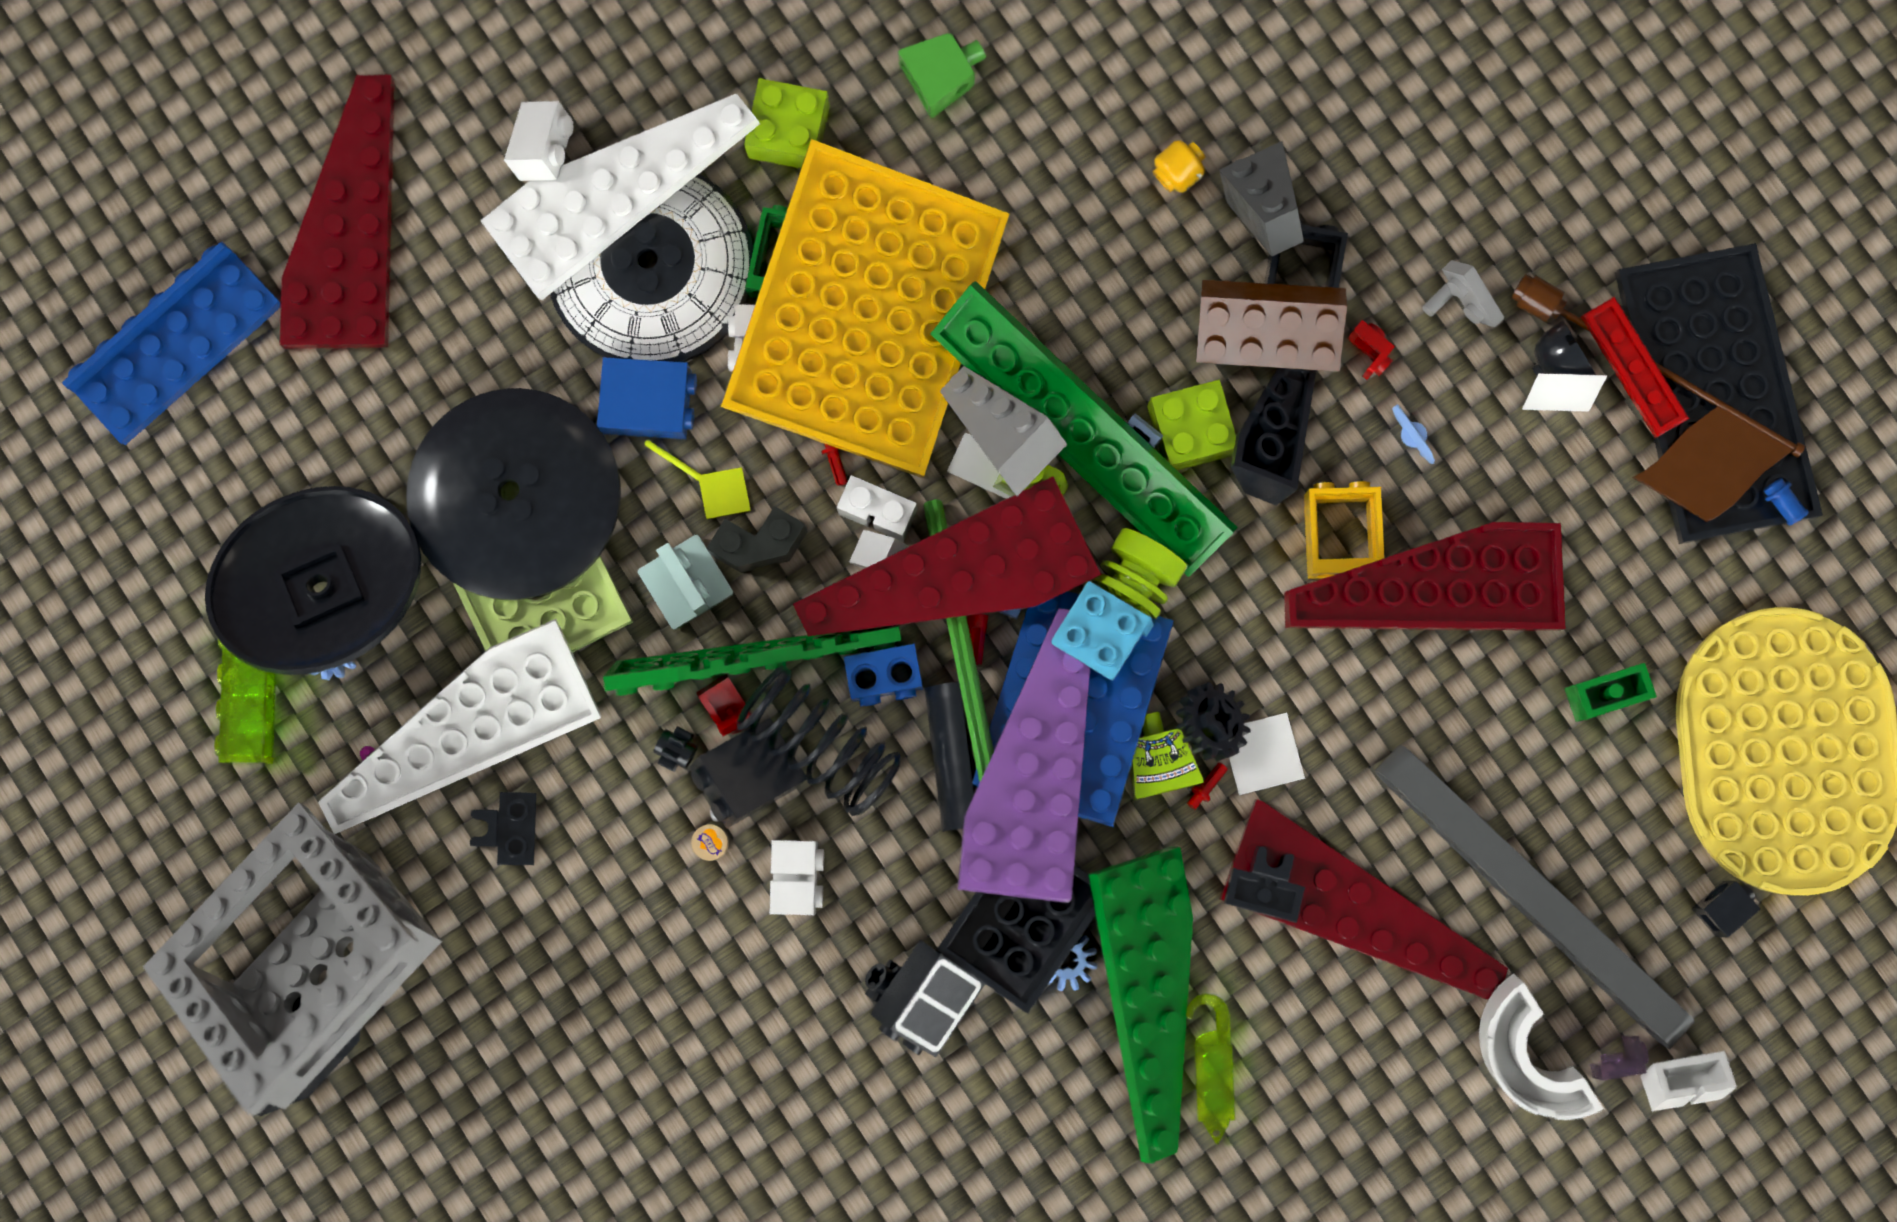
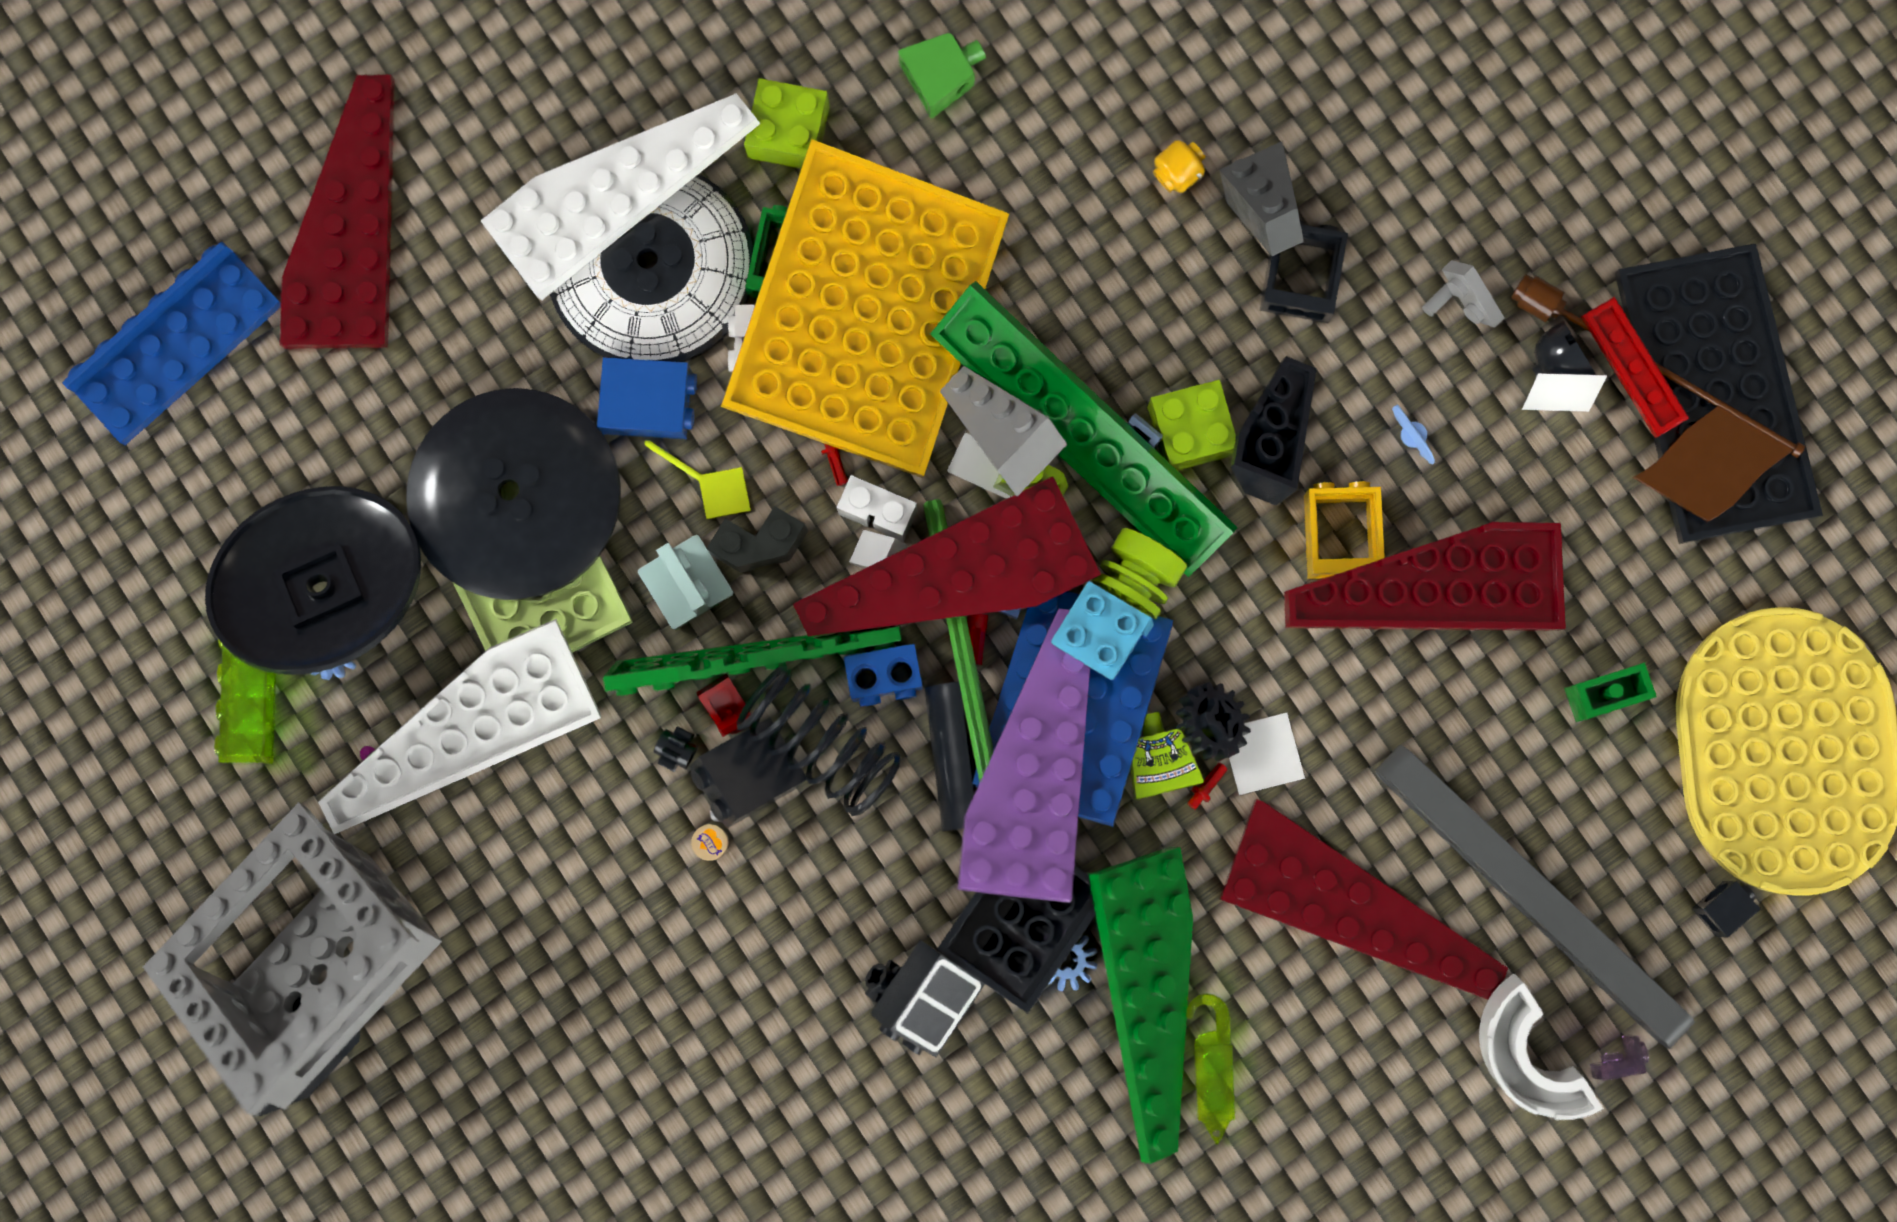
black plate [470,792,537,865] -> none
white piece [504,101,574,181] -> none
white piece [770,841,824,915] -> none
brick [1196,280,1347,372] -> none
black plate [1223,846,1305,923] -> none
red bracket [1347,320,1395,380] -> none
white piece [1641,1051,1737,1112] -> none
blue pin [1763,478,1809,526] -> none

